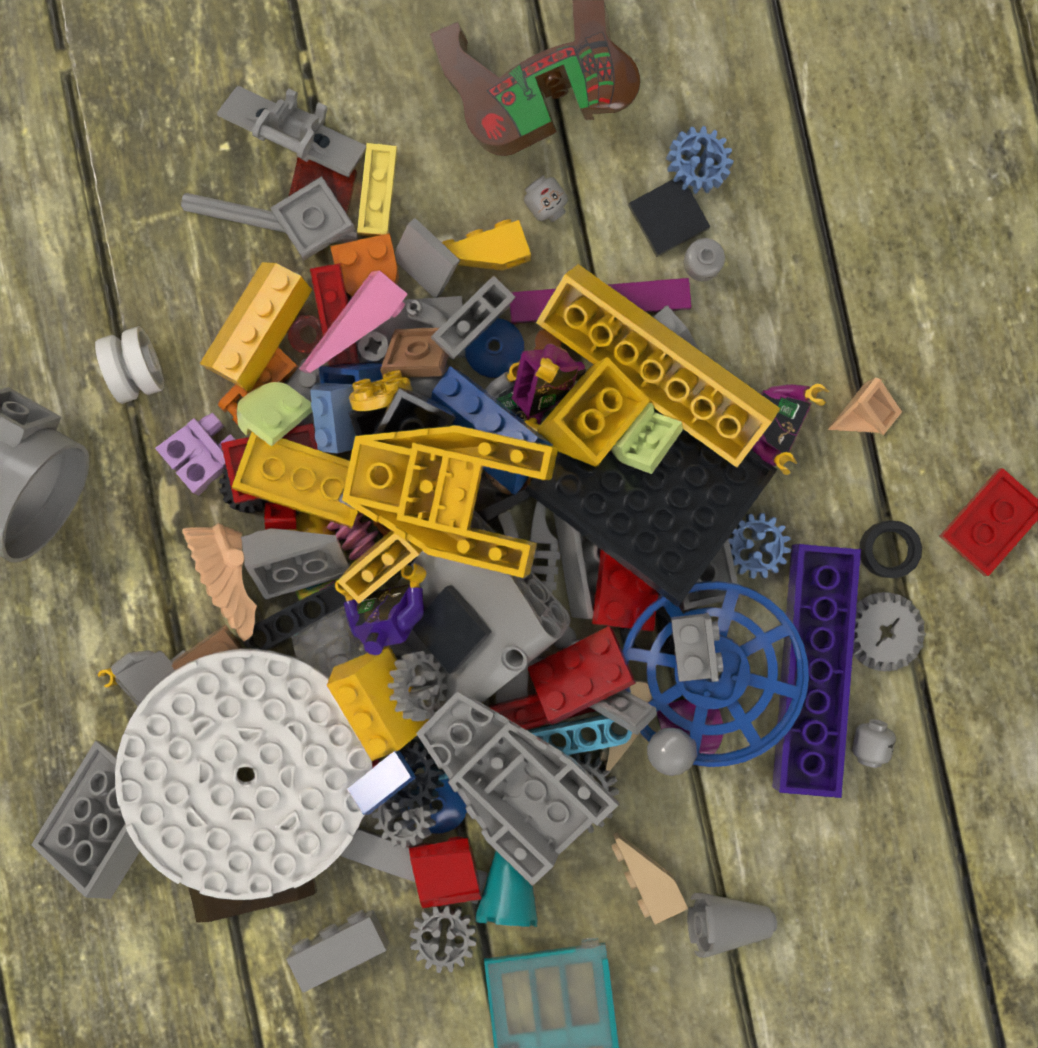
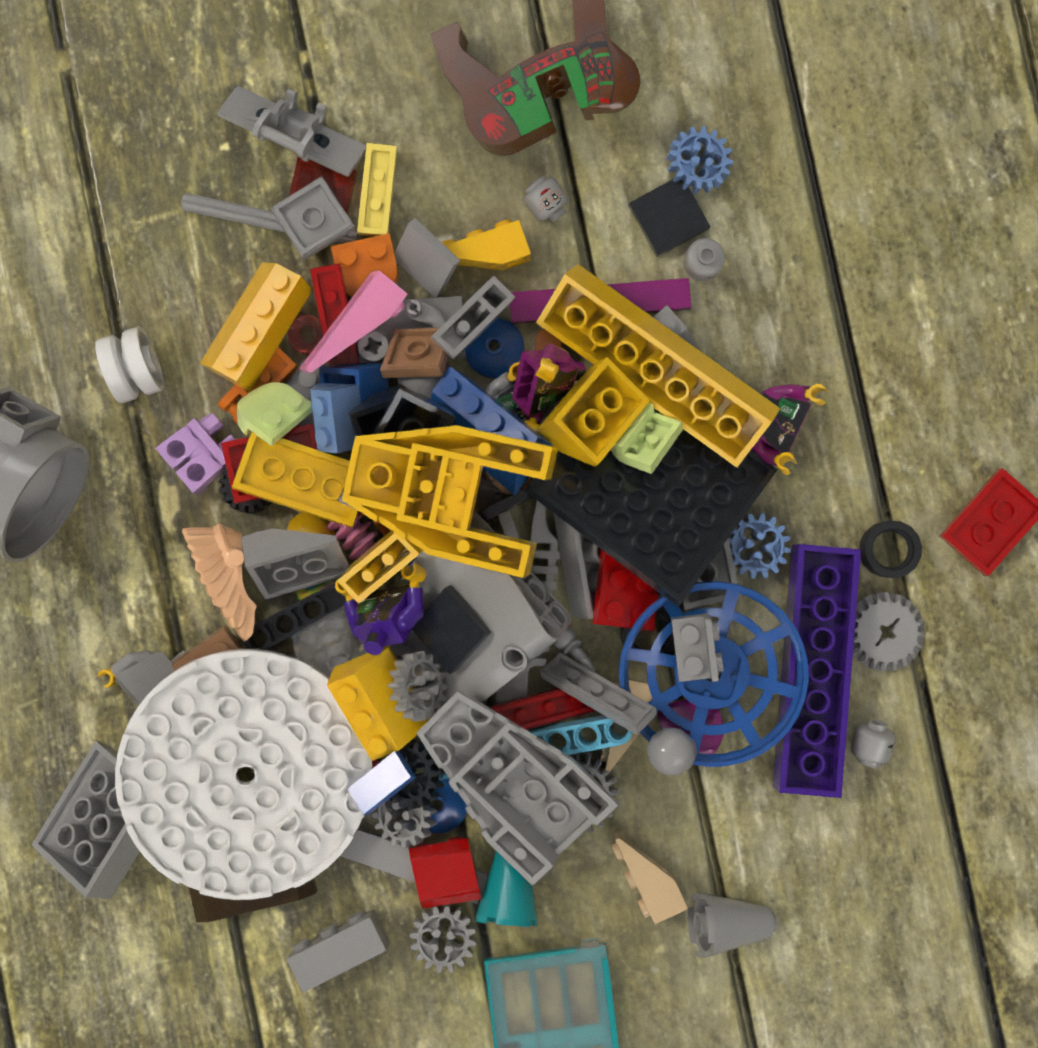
red tile [264,503,297,530] -> none
yellow tile [349,370,413,411] -> none
red plate [528,626,636,725] -> none
light nougat slope [828,377,902,435] -> none

